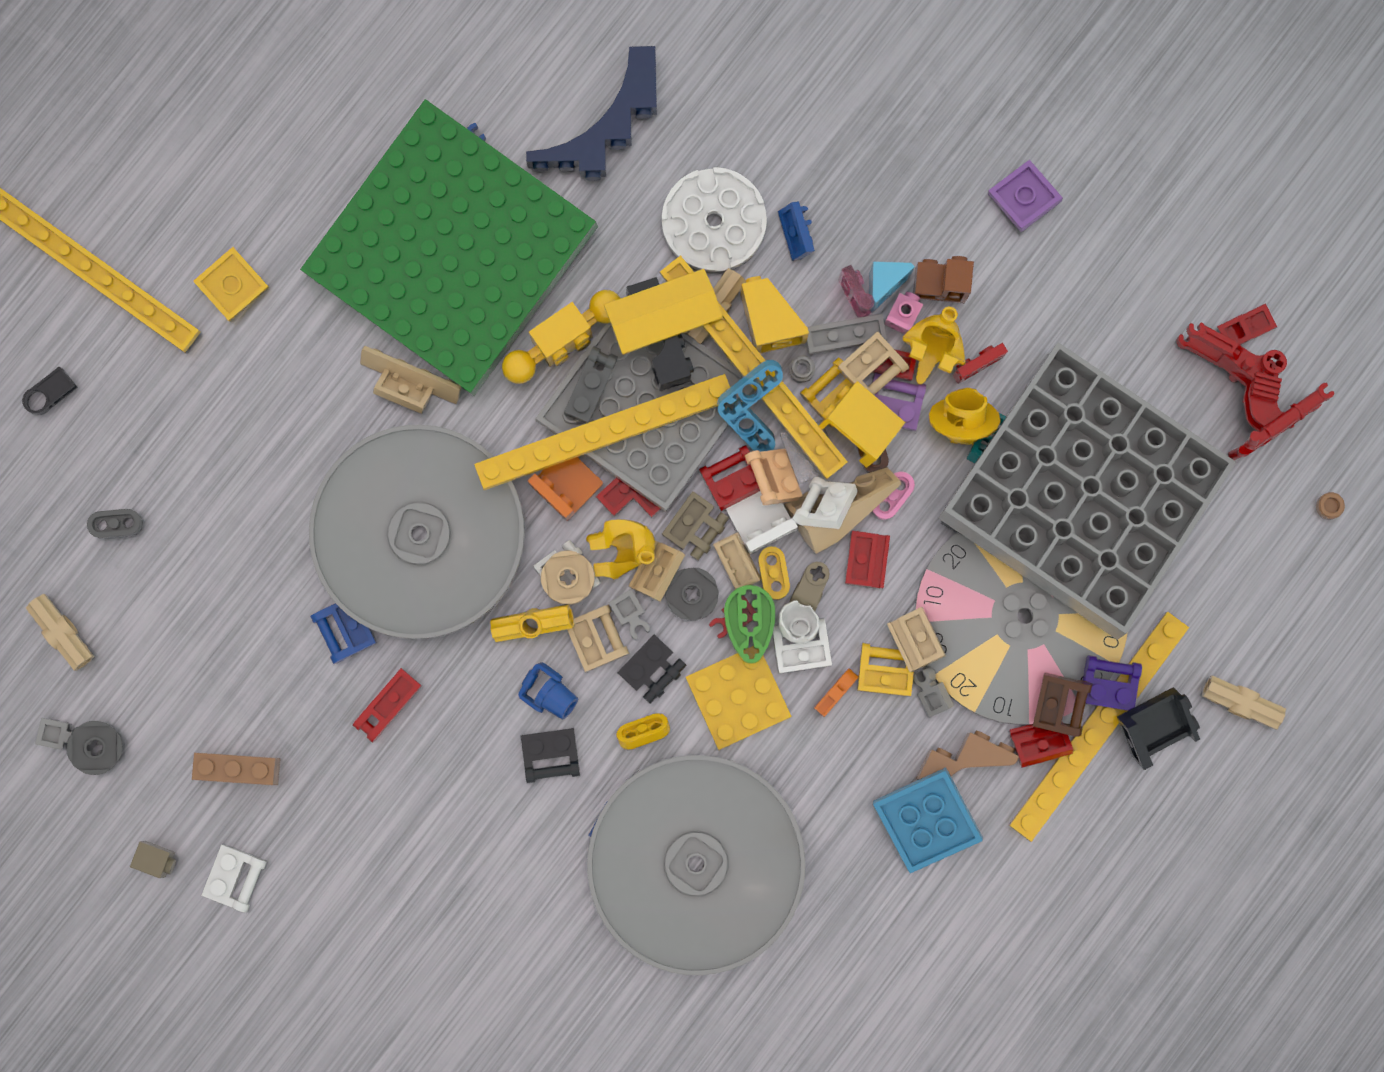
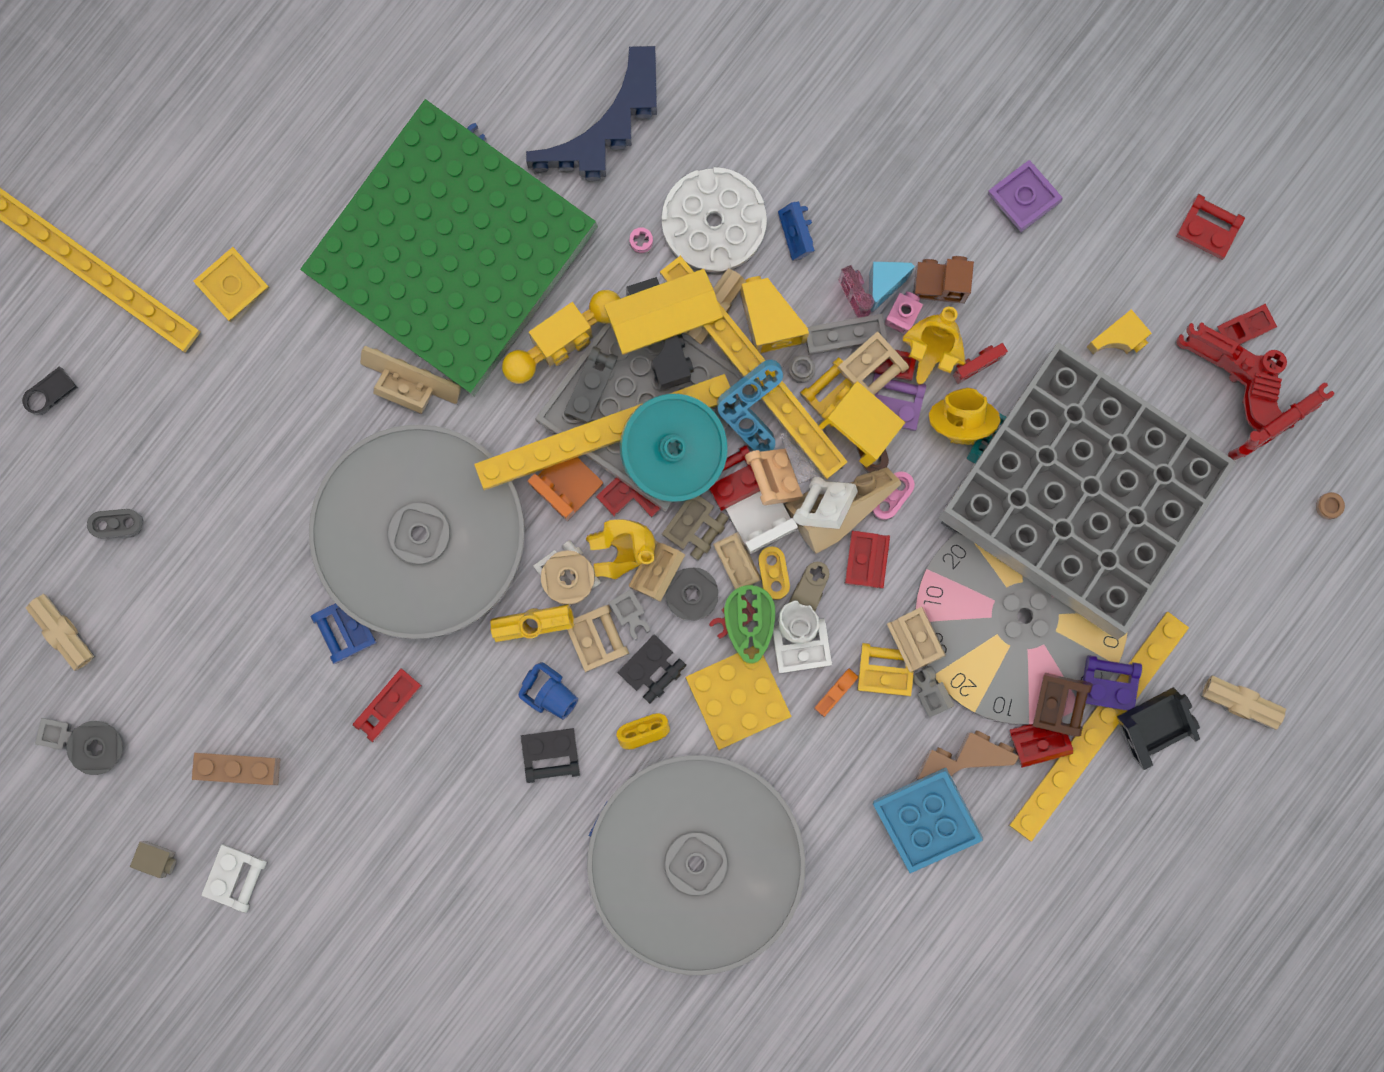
none -> teal dish [620,394,728,502]
none -> bright pink bush [630,228,653,253]
none -> yellow arch [1087,309,1152,354]
none -> red plate [1176,193,1245,260]

